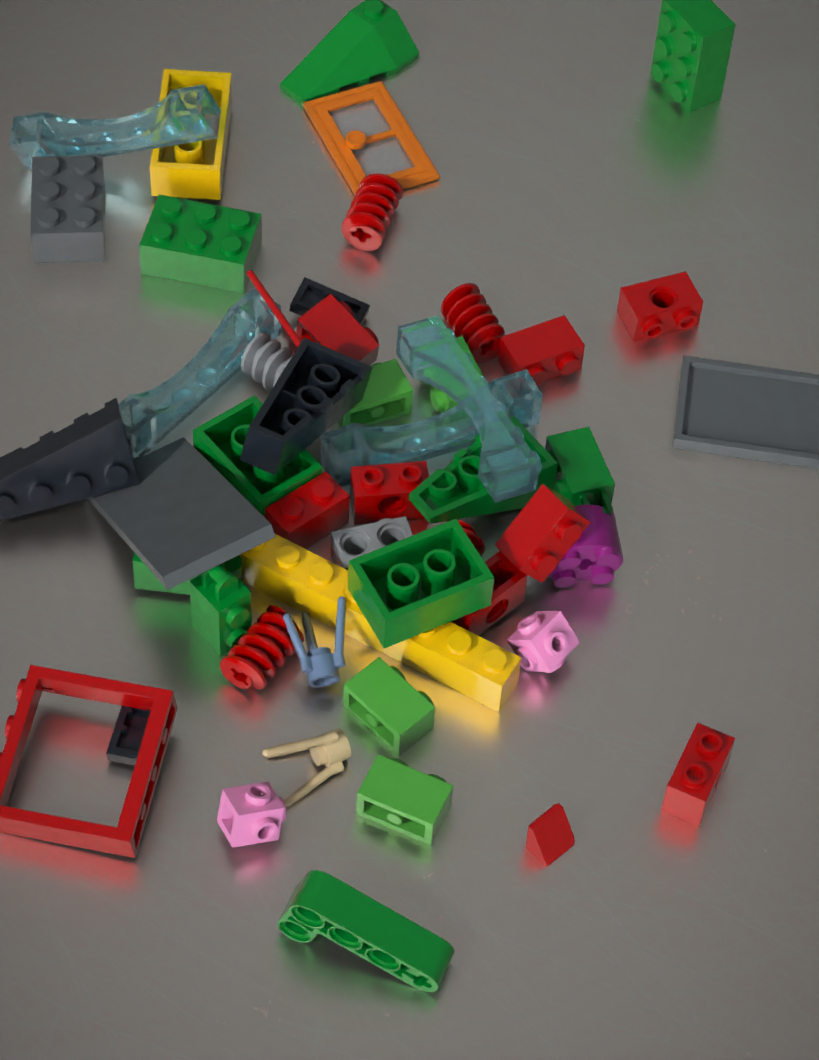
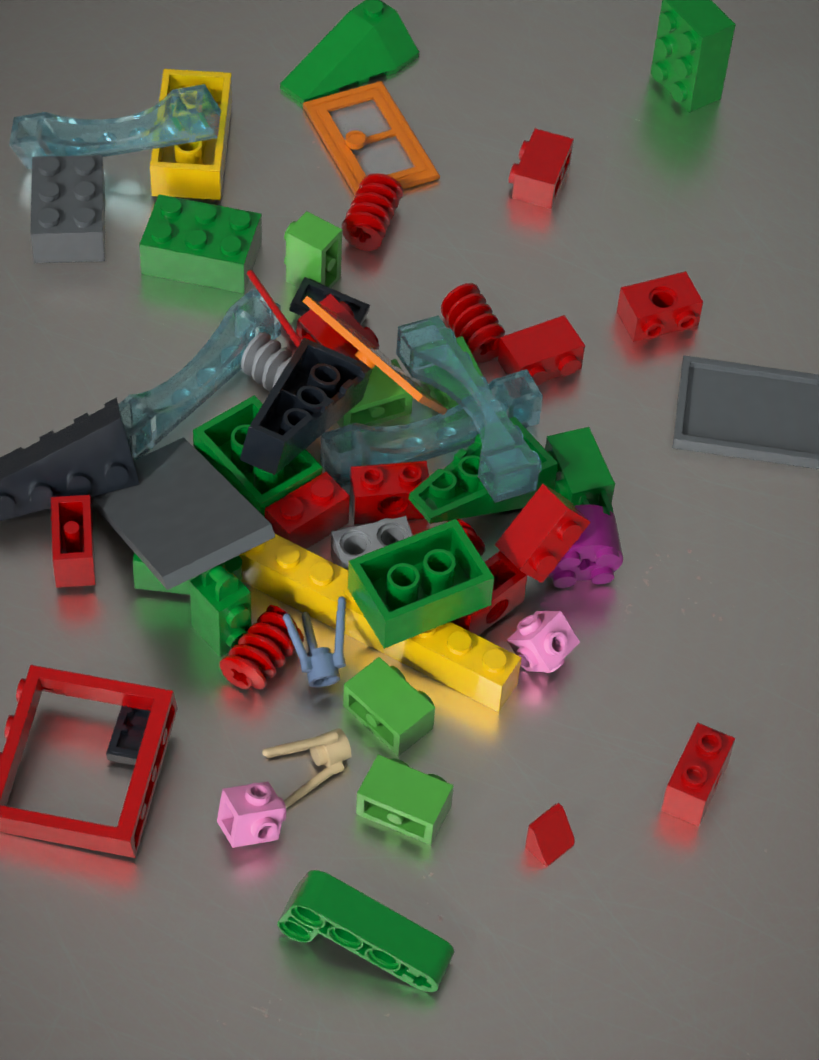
none -> red brick [51,495,95,588]
none -> bright green brick [284,211,342,288]
none -> orange door [302,296,448,415]
none -> red brick [509,128,574,209]

